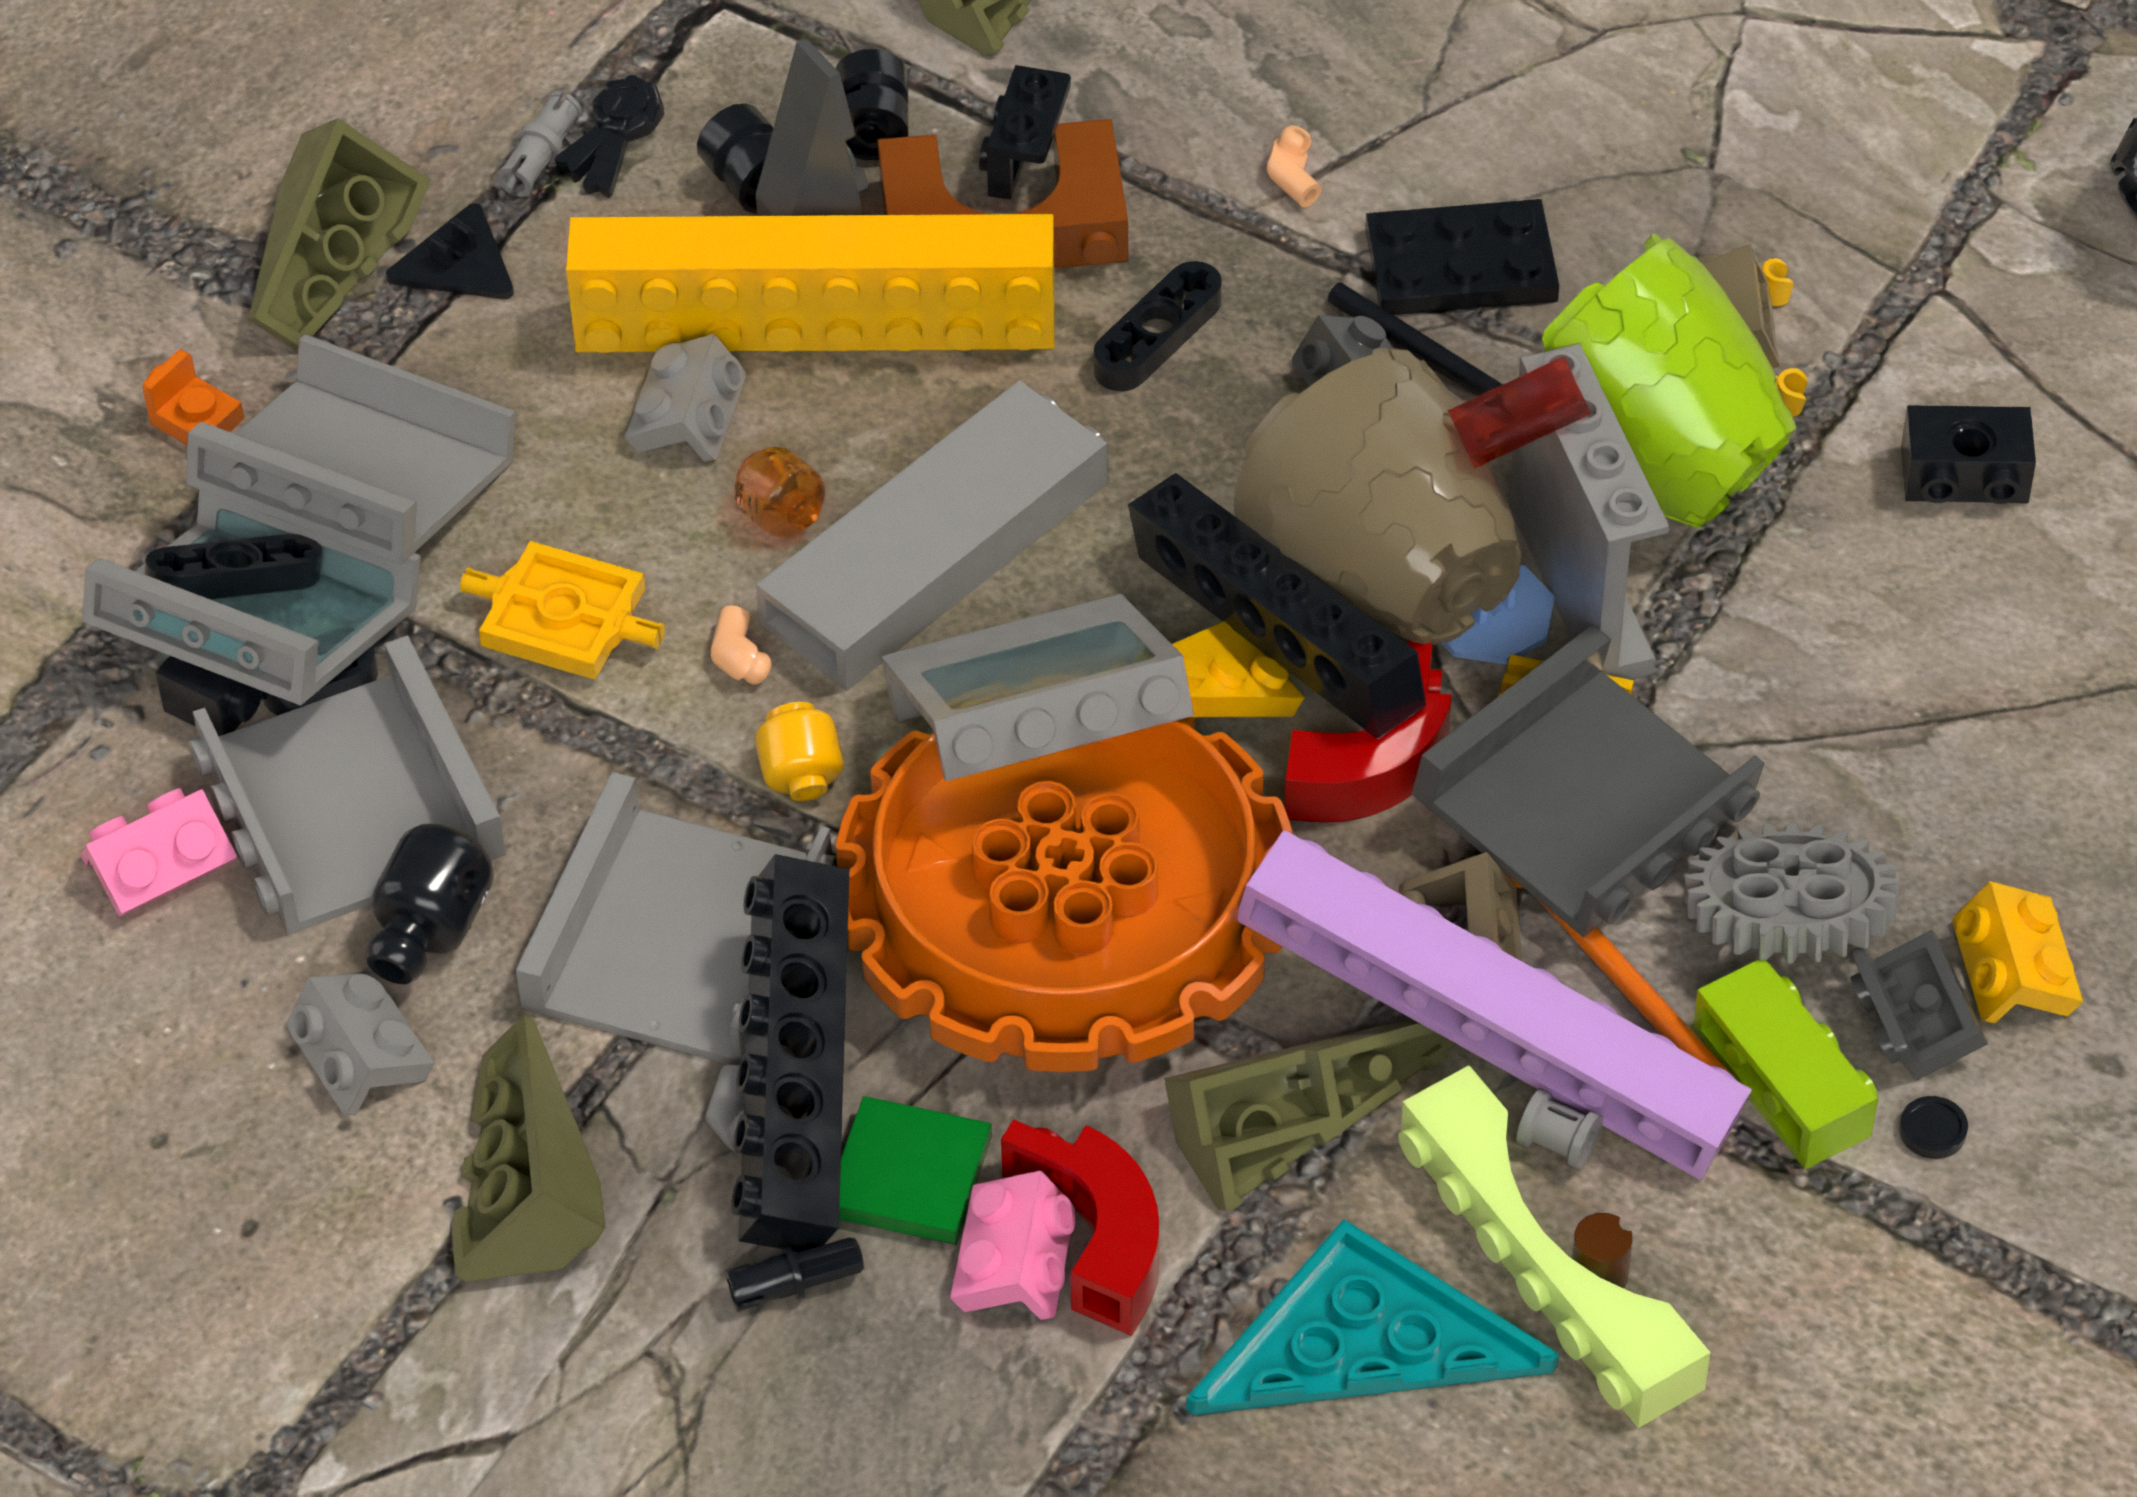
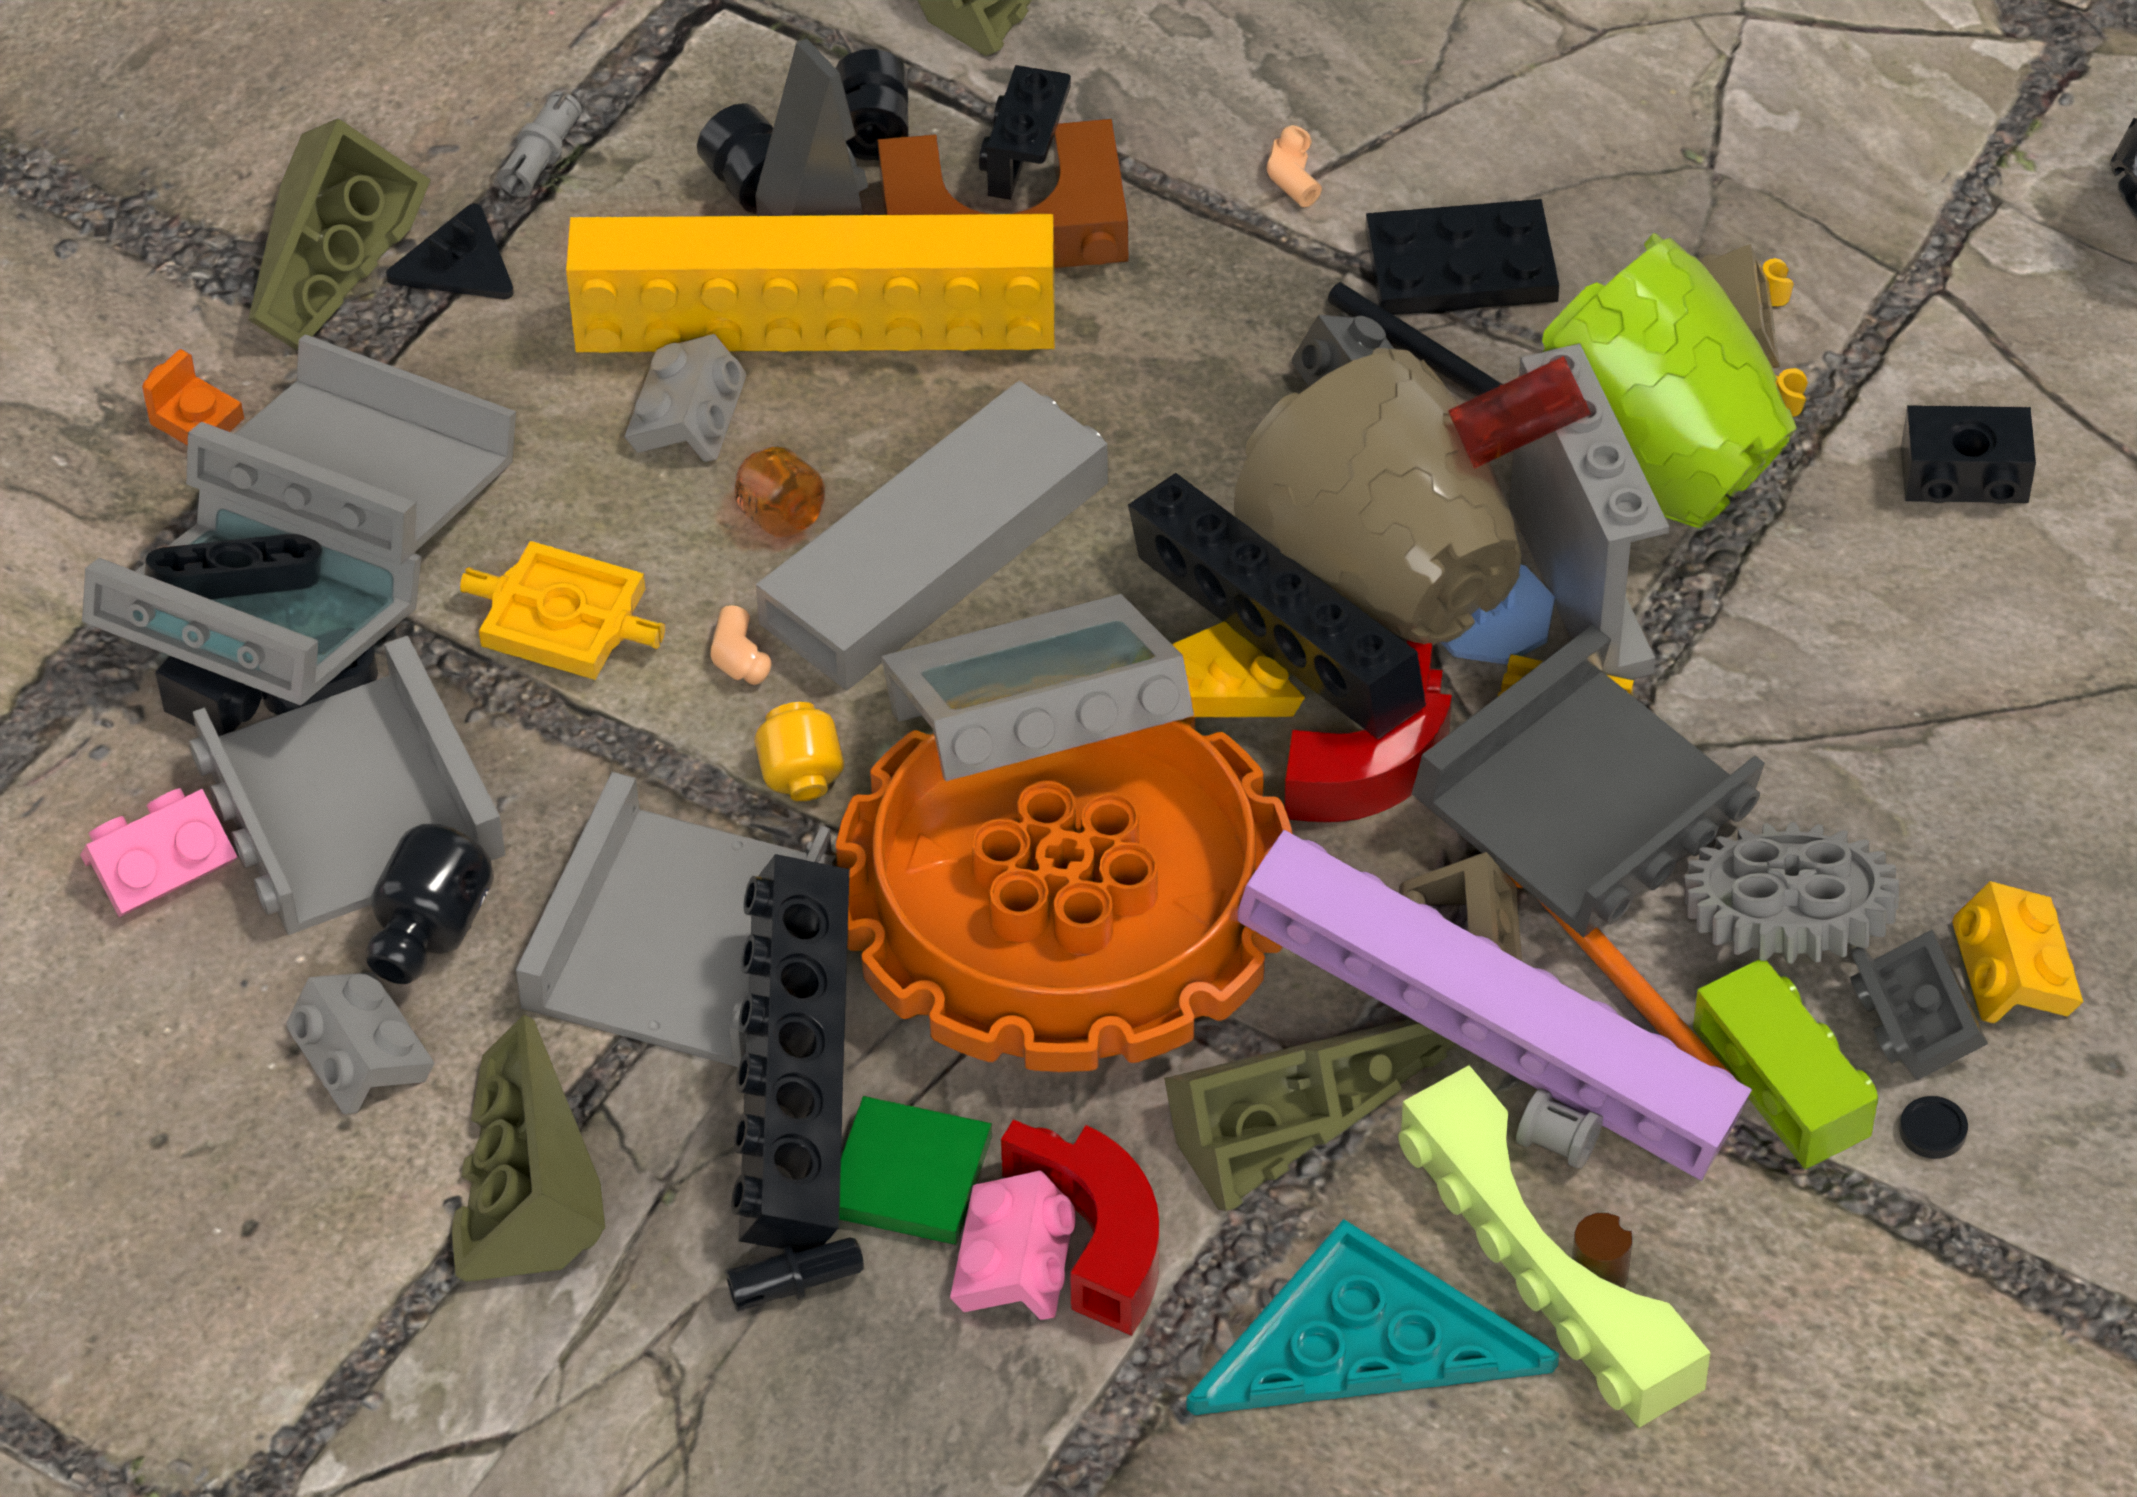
black piece [554,75,665,198] -> none
light grey arm [706,1065,744,1151] -> none
black beam [1094,261,1222,391] -> none

